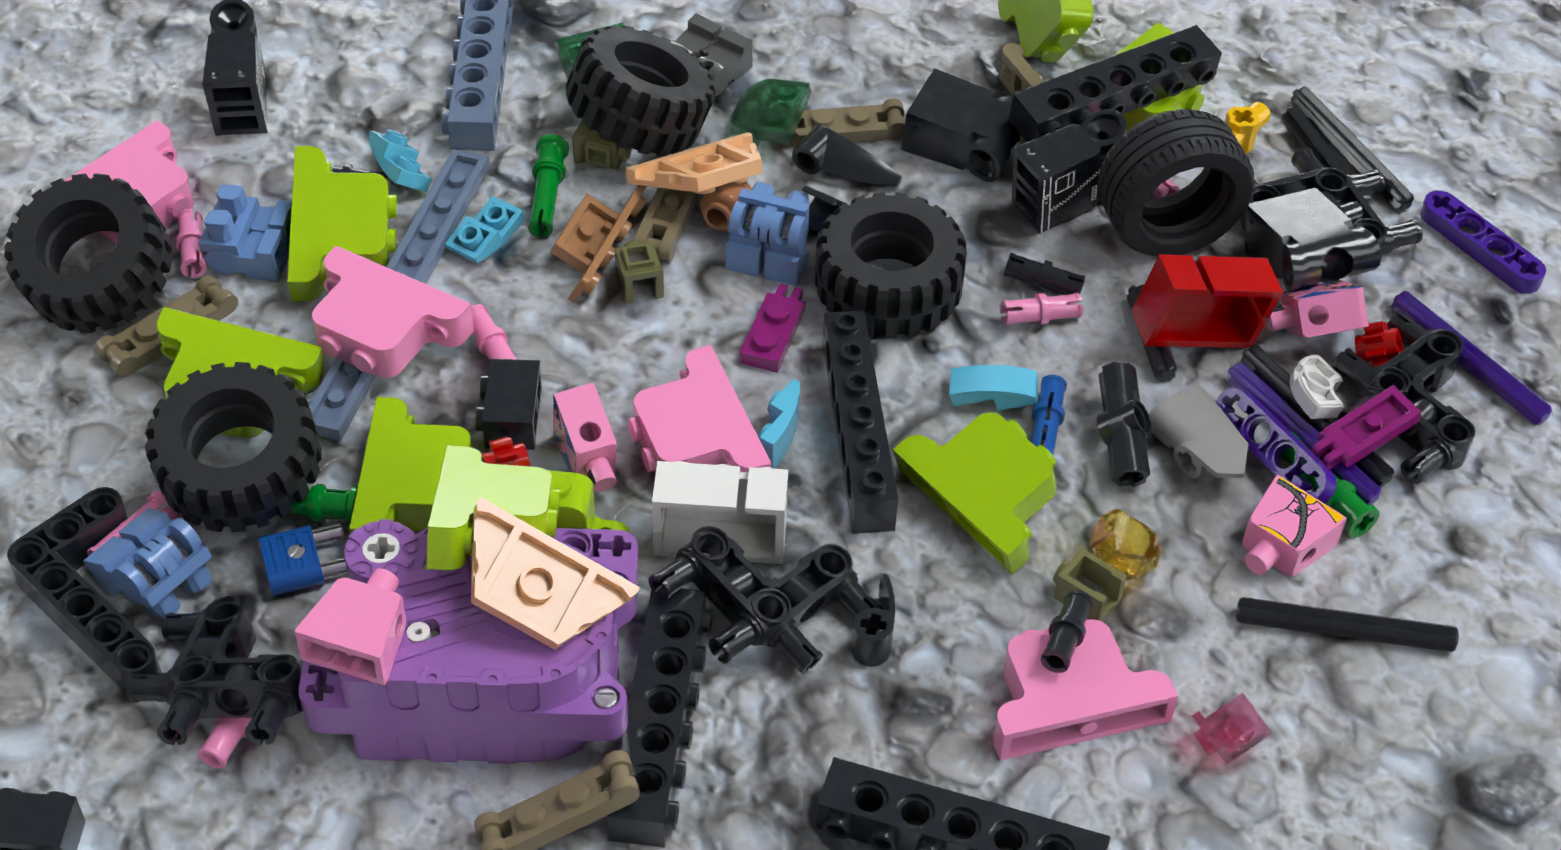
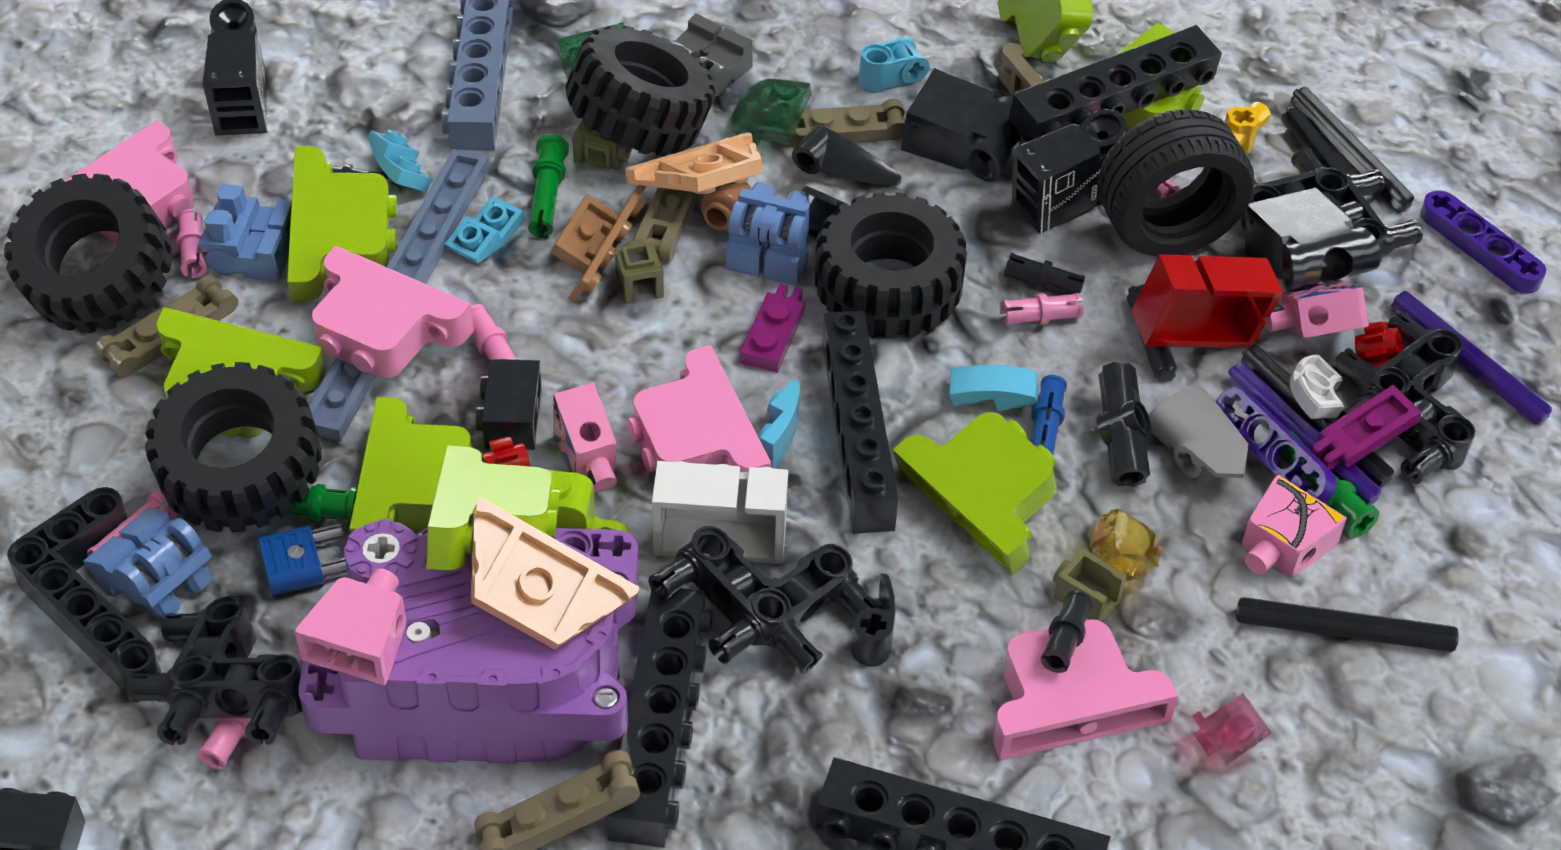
none -> medium azure piece [858,36,930,92]

